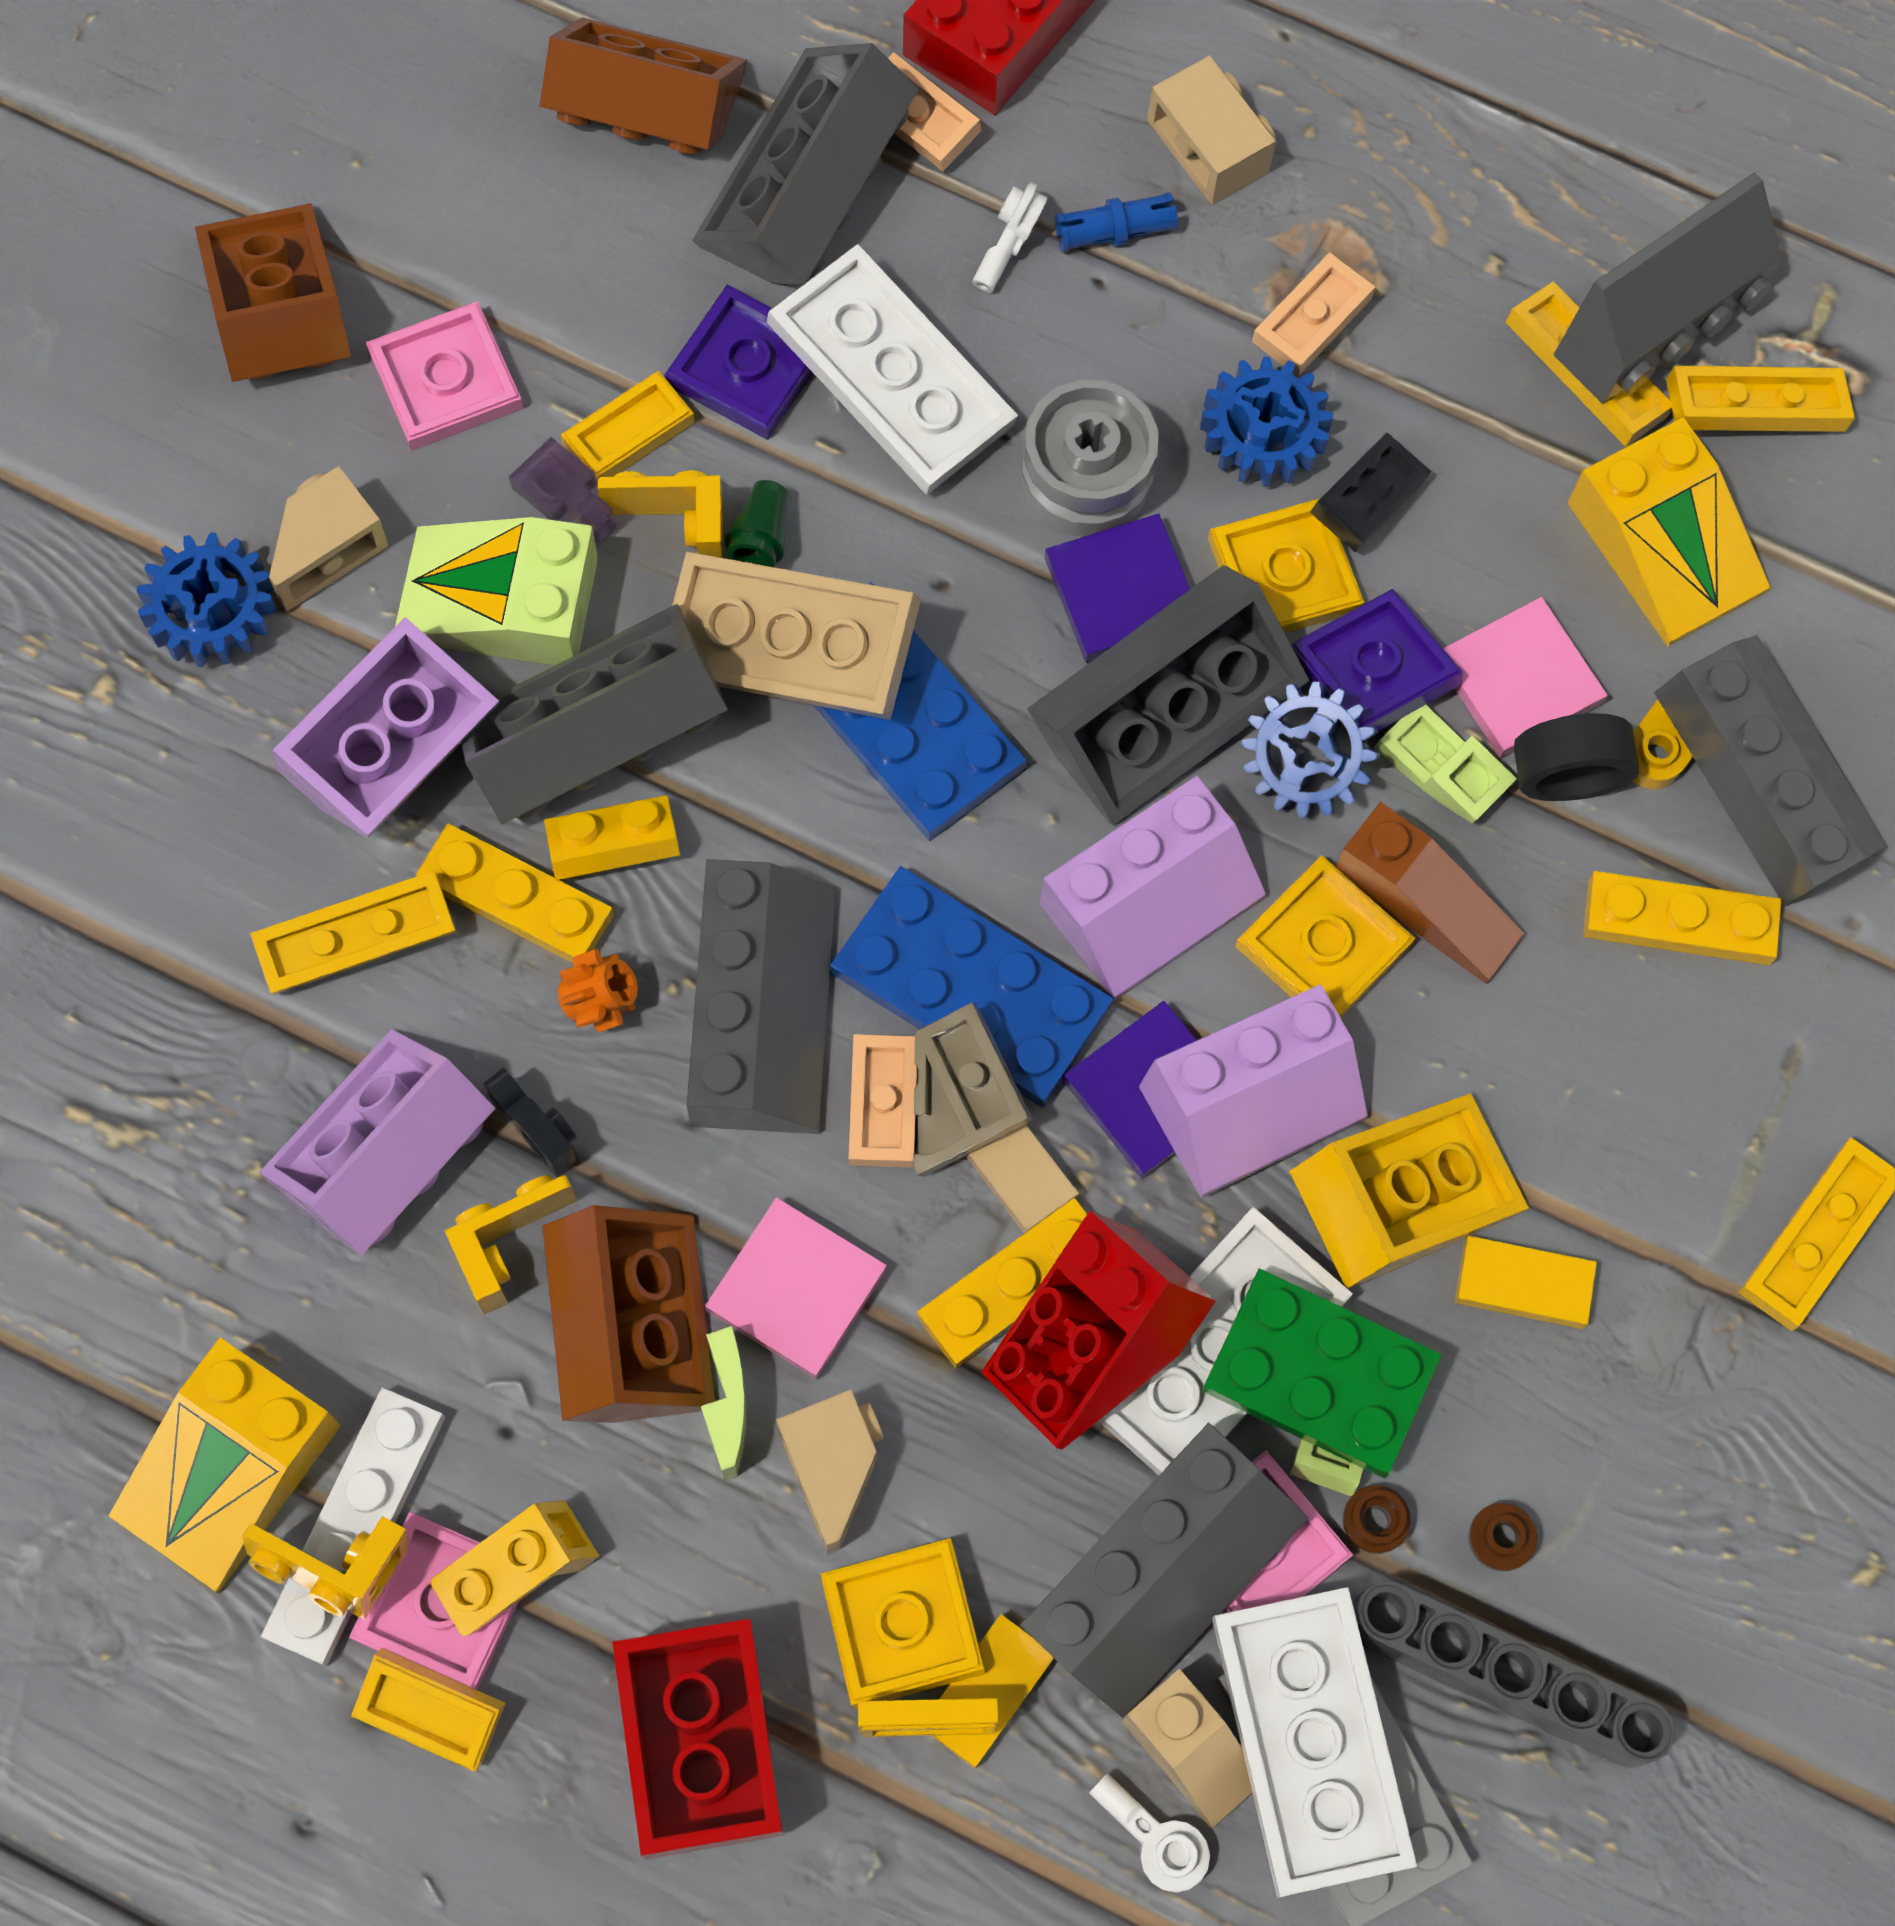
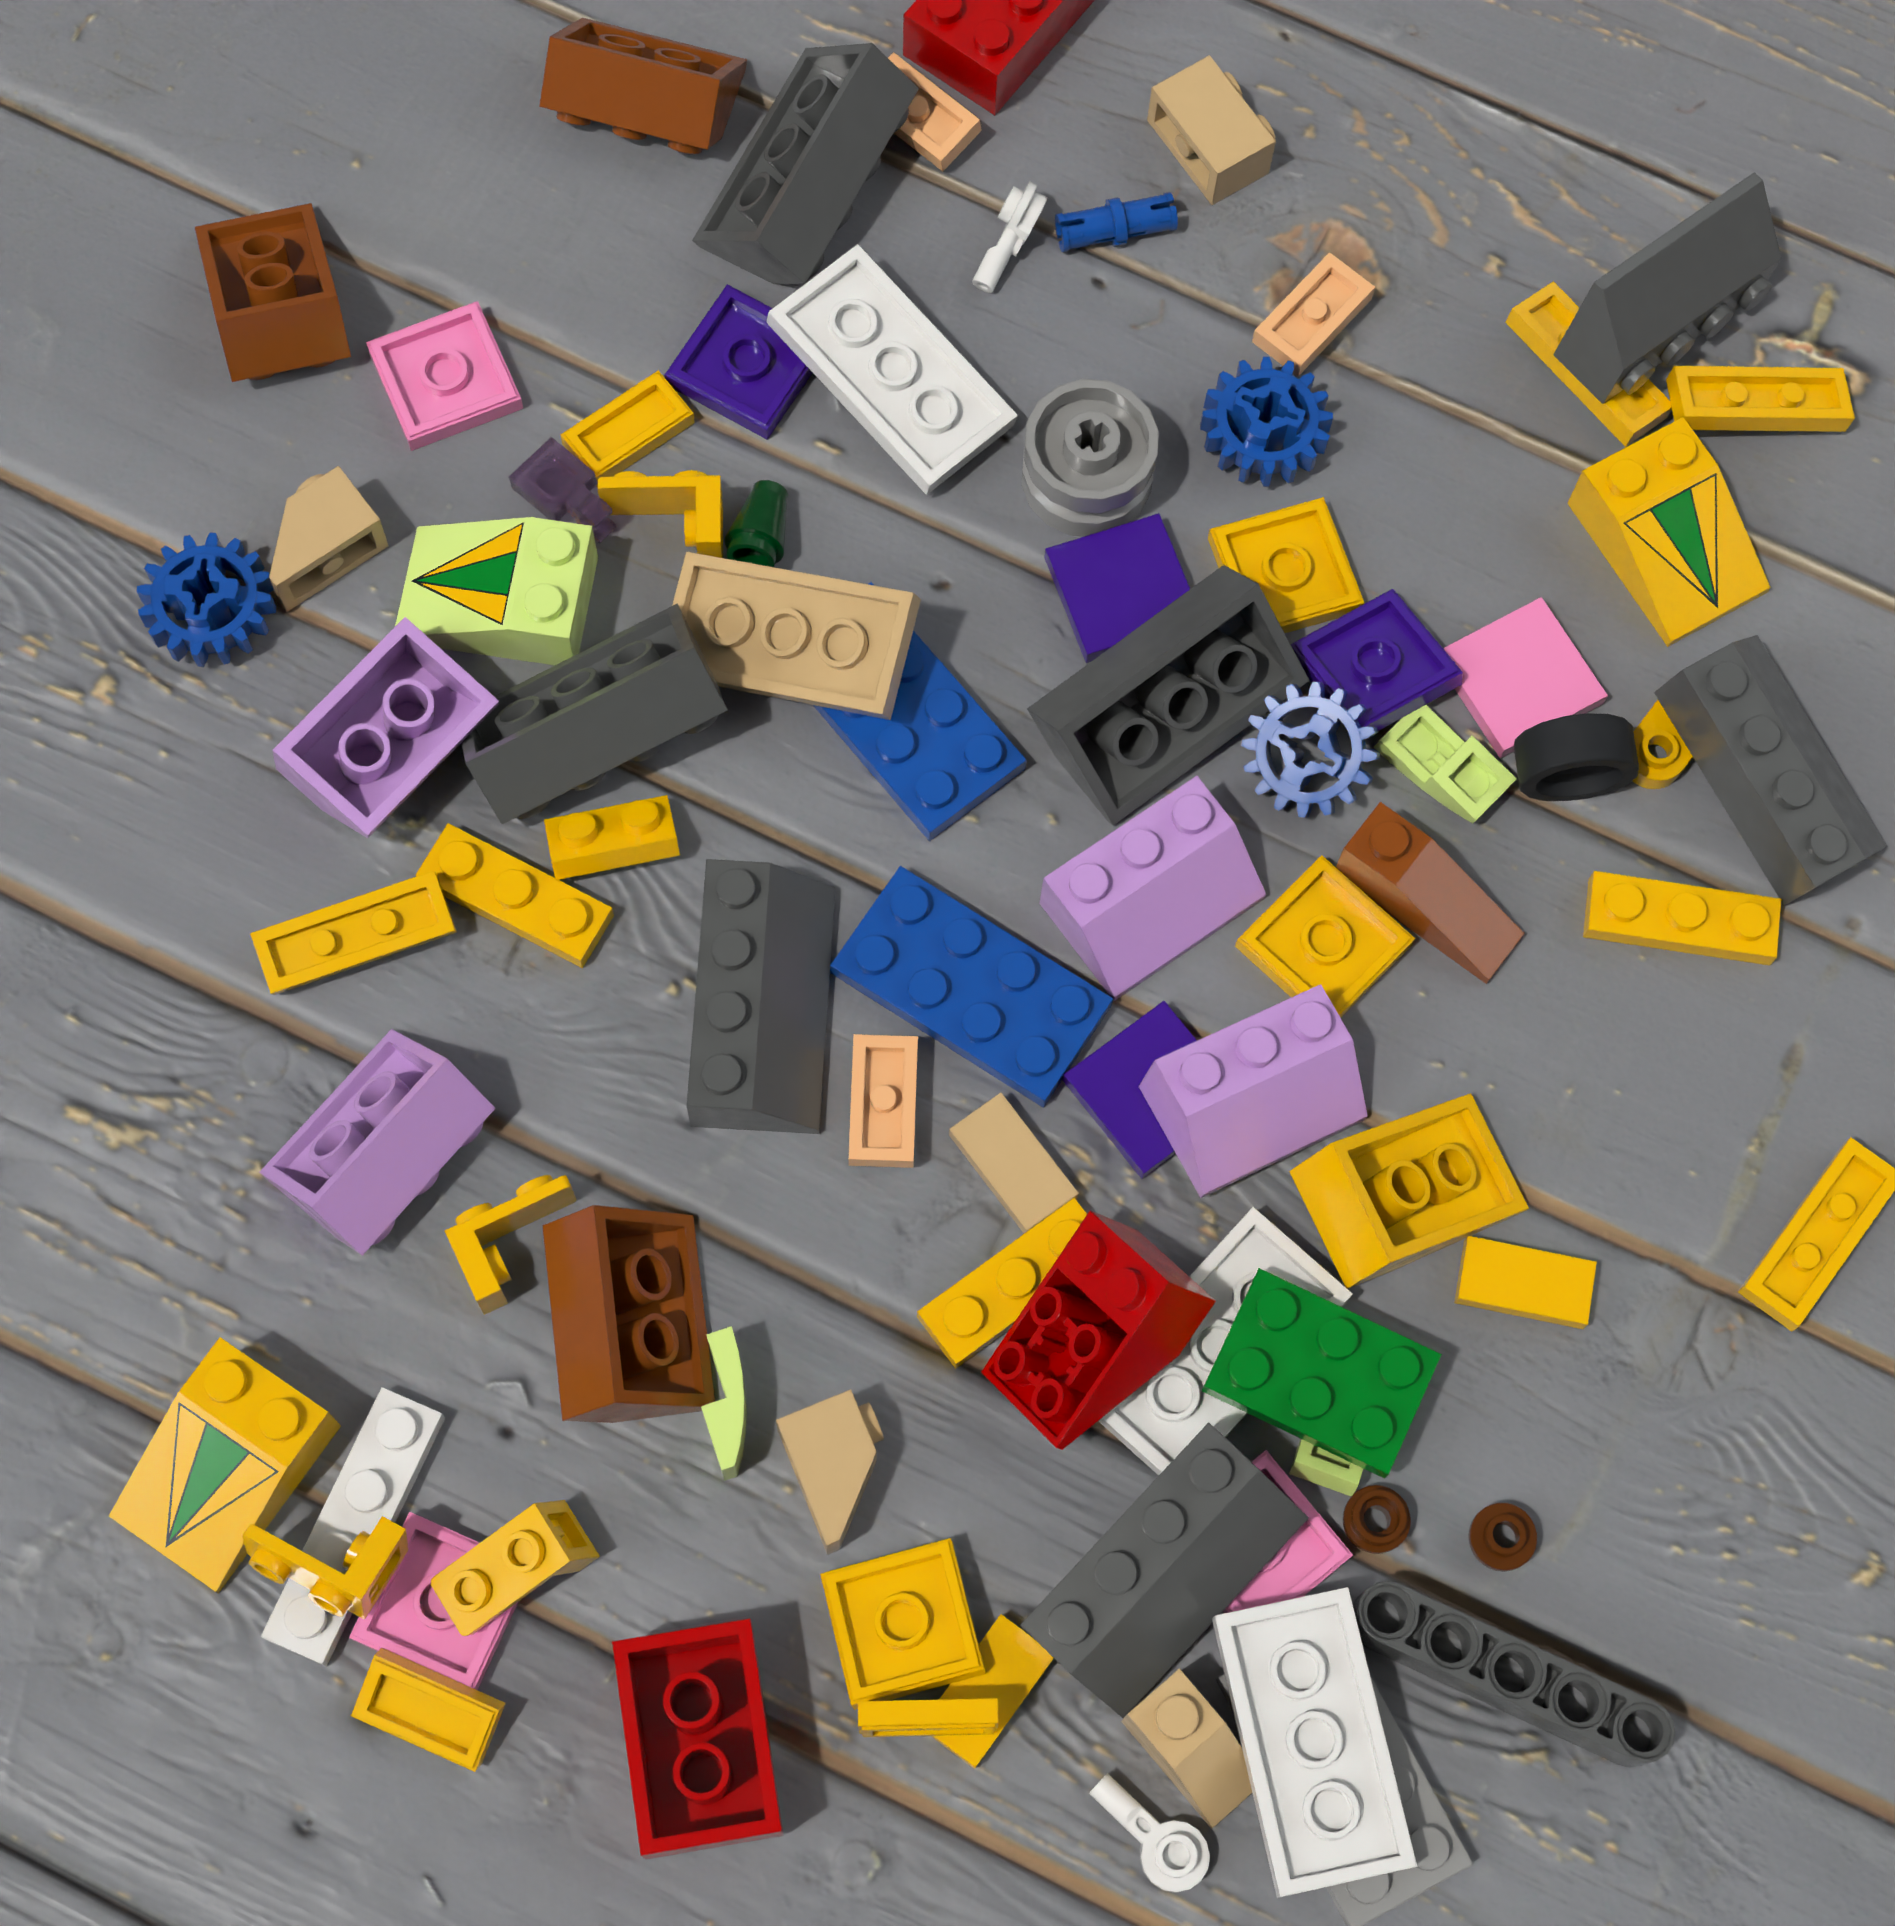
black plate [483,1067,578,1178] -> none
orange gear [558,949,638,1033] -> none
bright pink tile [705,1197,887,1380] -> none
dark tan wing [913,1002,1033,1177] -> none
black plate [1310,432,1431,552] -> none

